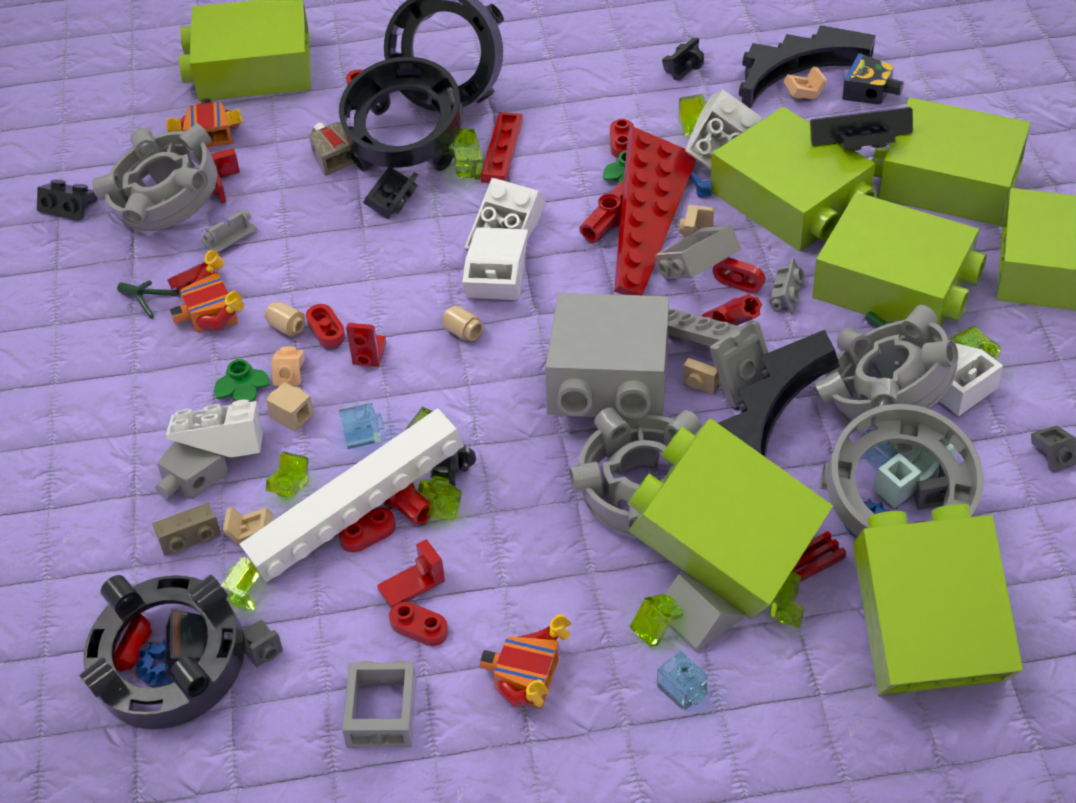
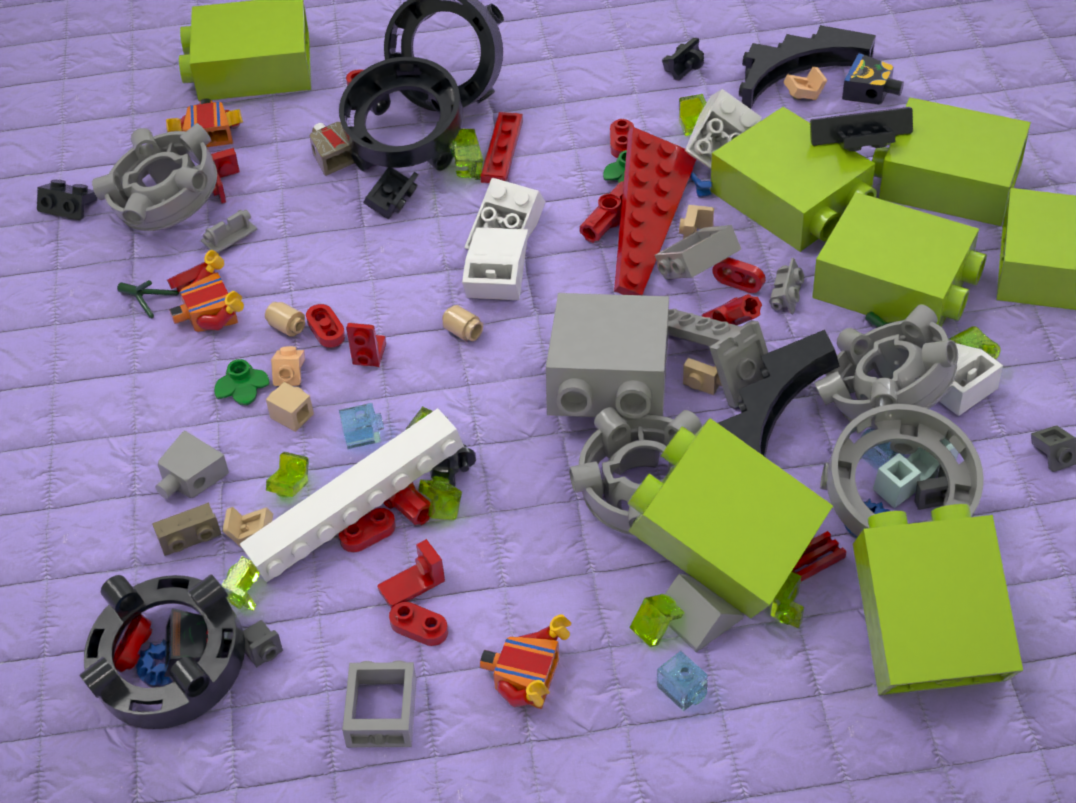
white slope [166,400,263,458] -> none

